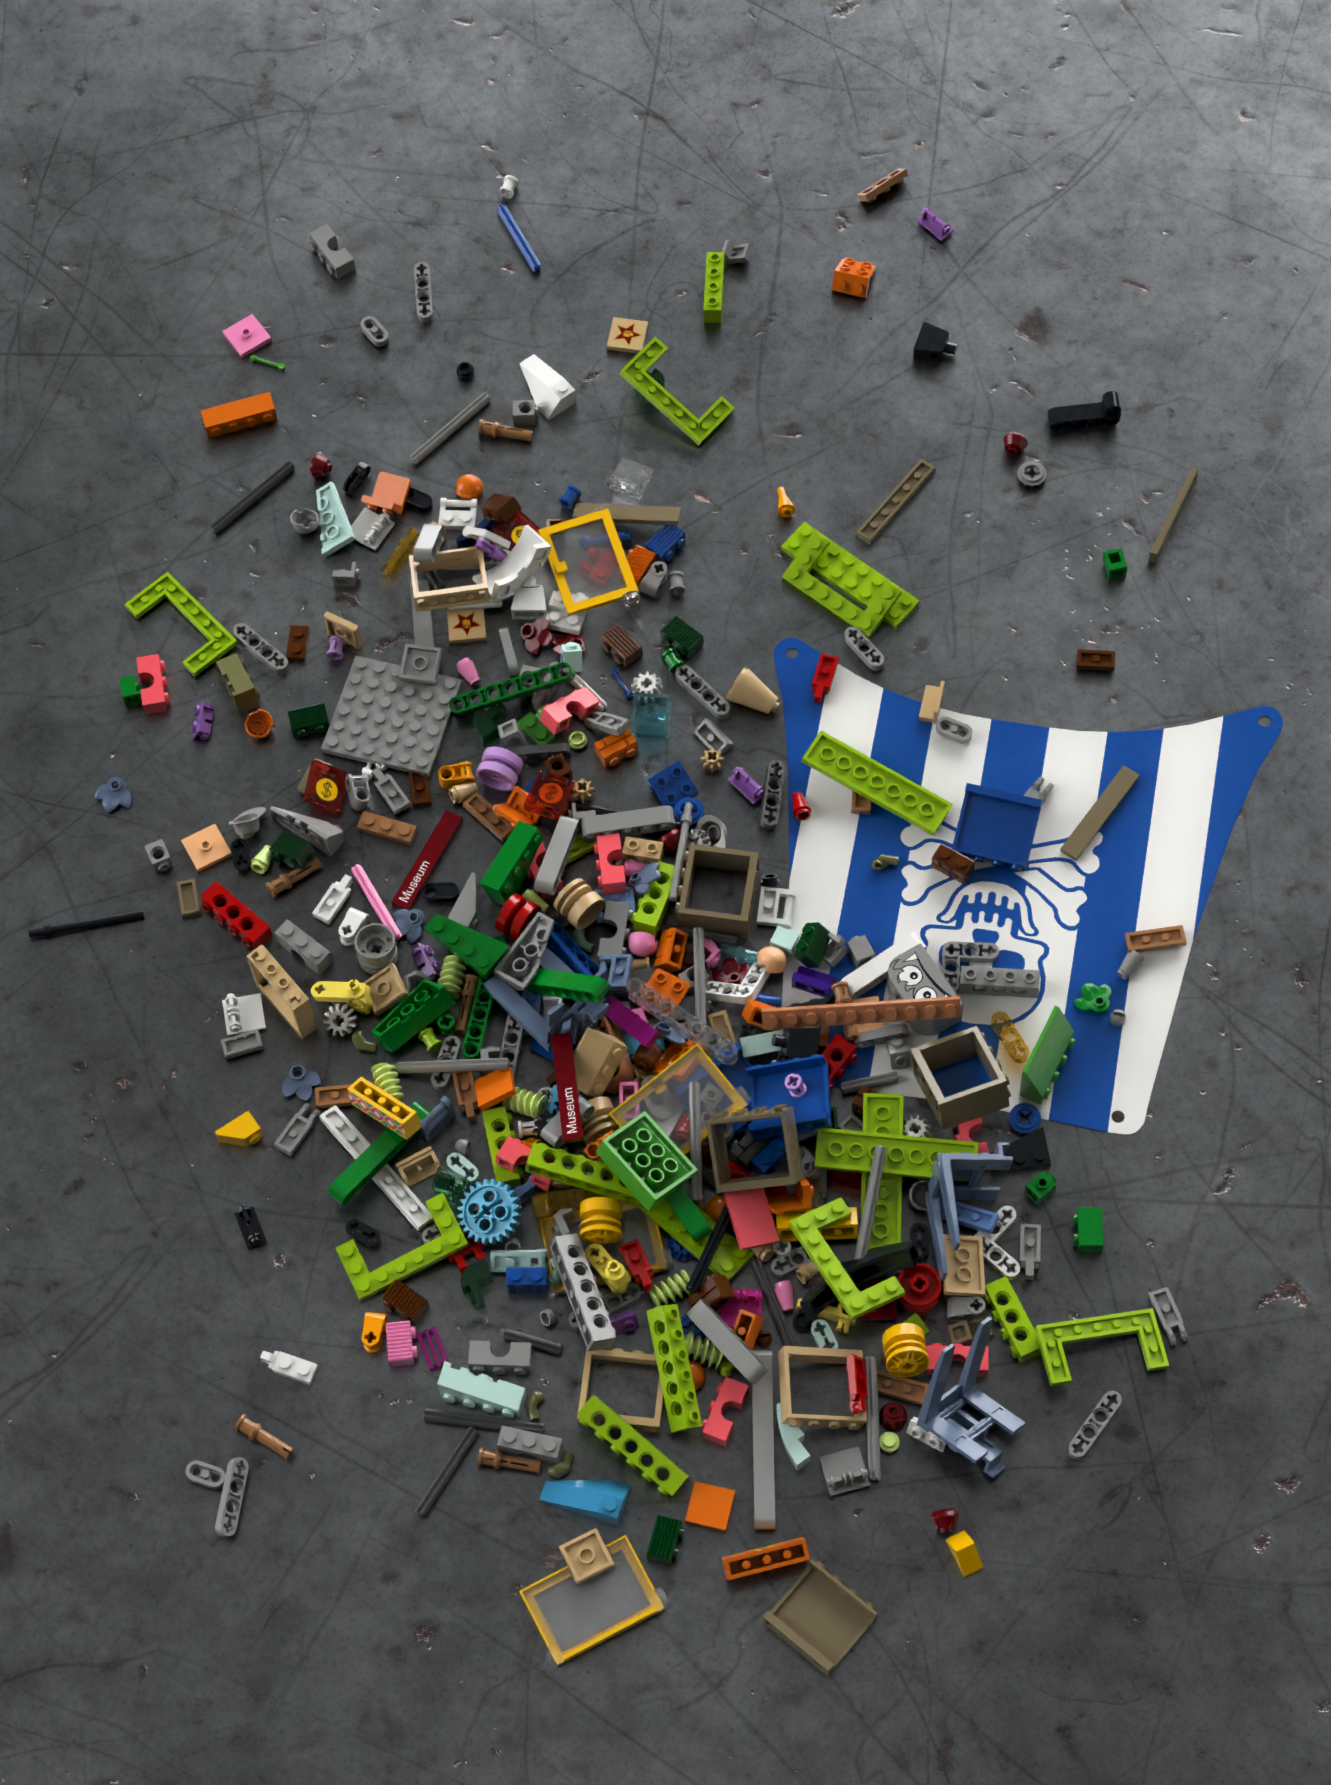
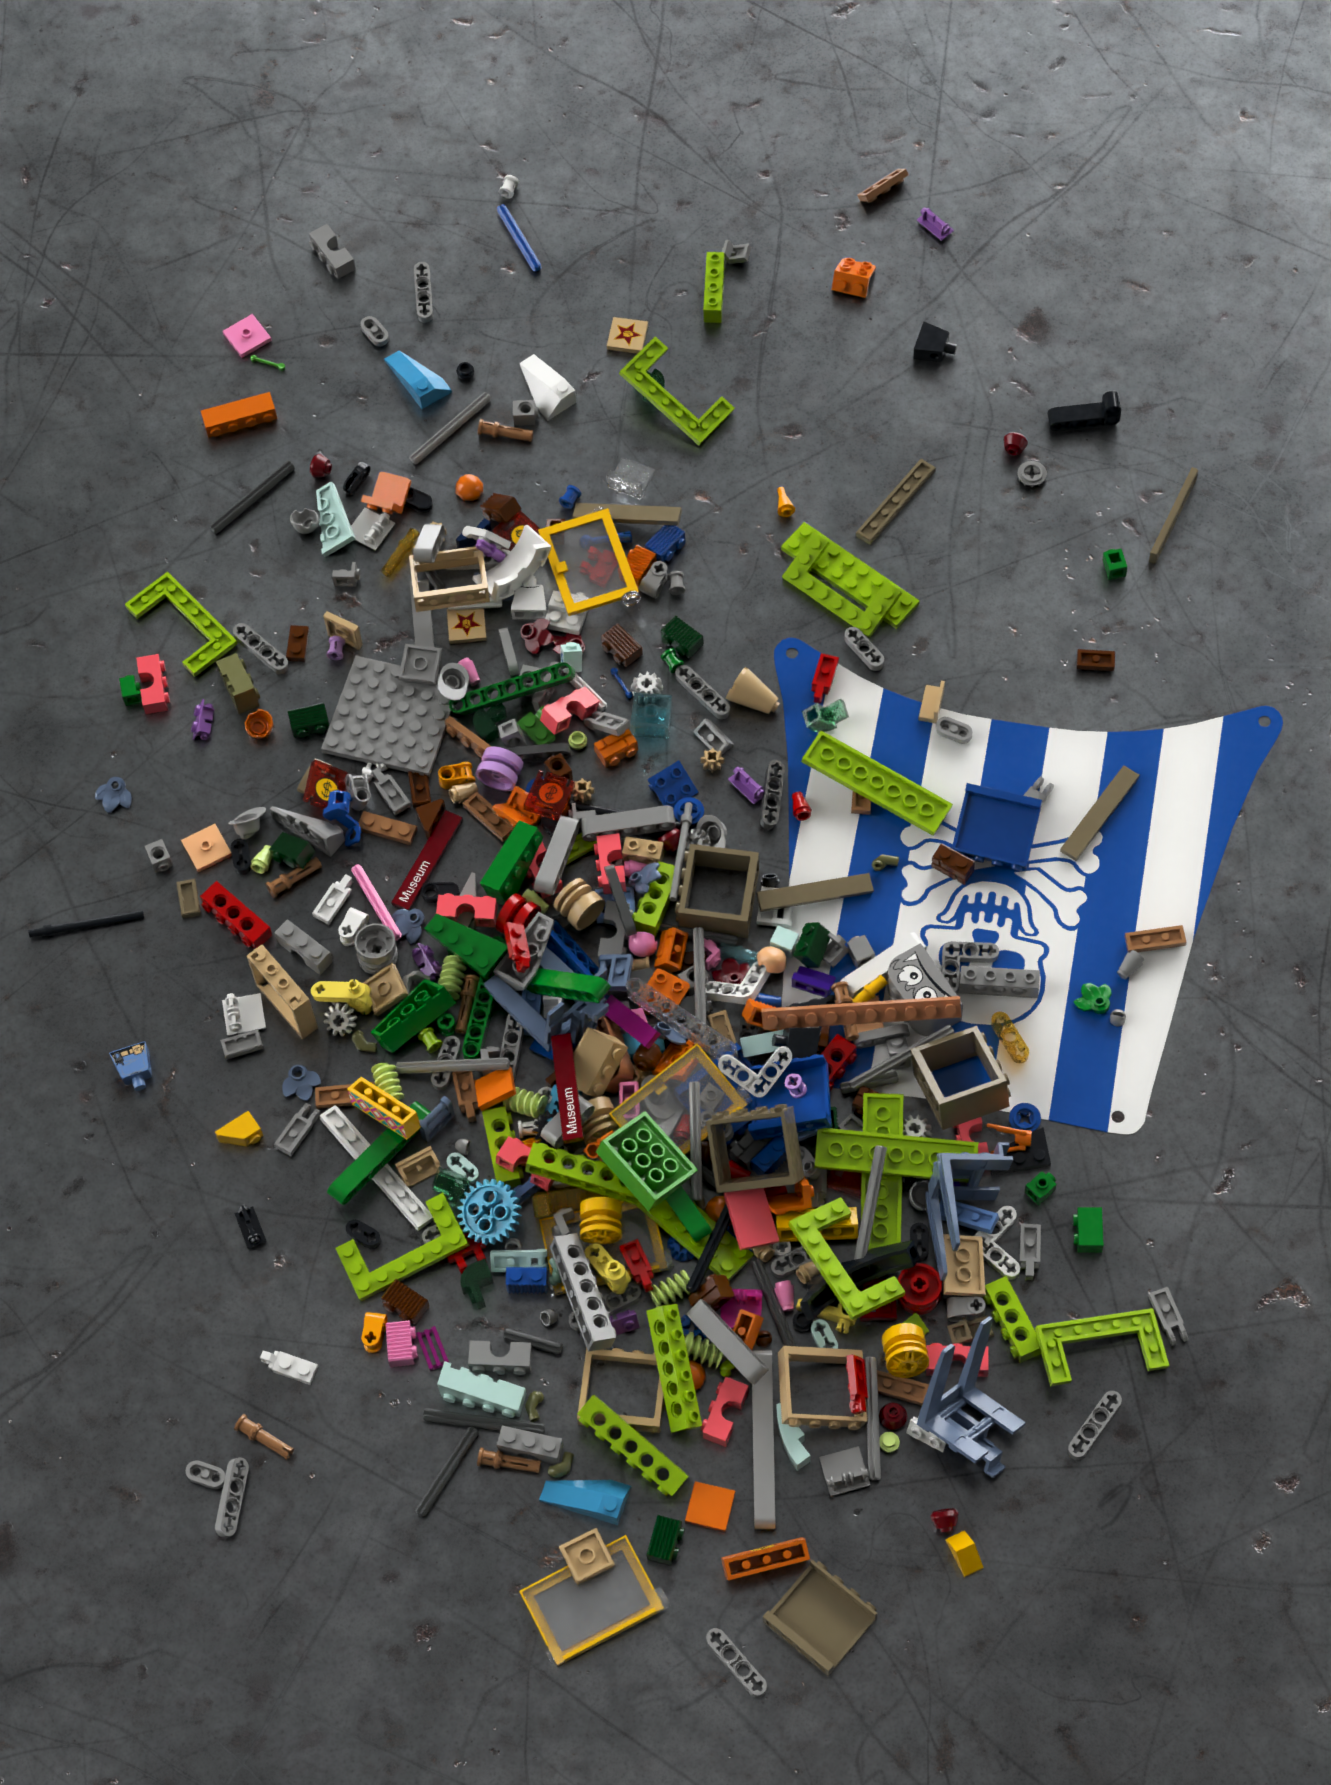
white plate [438,498,478,530] -> none
sand green arm [572,929,595,953] -> none
bright green slope [1019,1006,1076,1105] -> none
none -> medium blue torso [109,1041,152,1091]
none -> blue piece [323,790,361,846]
none -> dark azure wedge [384,350,452,409]
none -> reddish brown slope [416,799,446,839]
none -> coral arch [436,893,498,927]
none -> light grey piece [437,663,469,701]
none -> medium nougat plate [445,716,492,758]
none -> red hinge [503,922,530,973]
none -> dark grey beam [604,864,637,937]
none -> light grey beam [706,1628,767,1698]
none -> white beam [718,1046,792,1097]
none -> dark tan tile [756,873,874,912]
none -> clear green brick [802,699,849,732]
none -> light grey axle [848,1025,954,1090]
none -> yellow pin [852,975,888,1003]
none -> orange plant [986,1123,1032,1154]

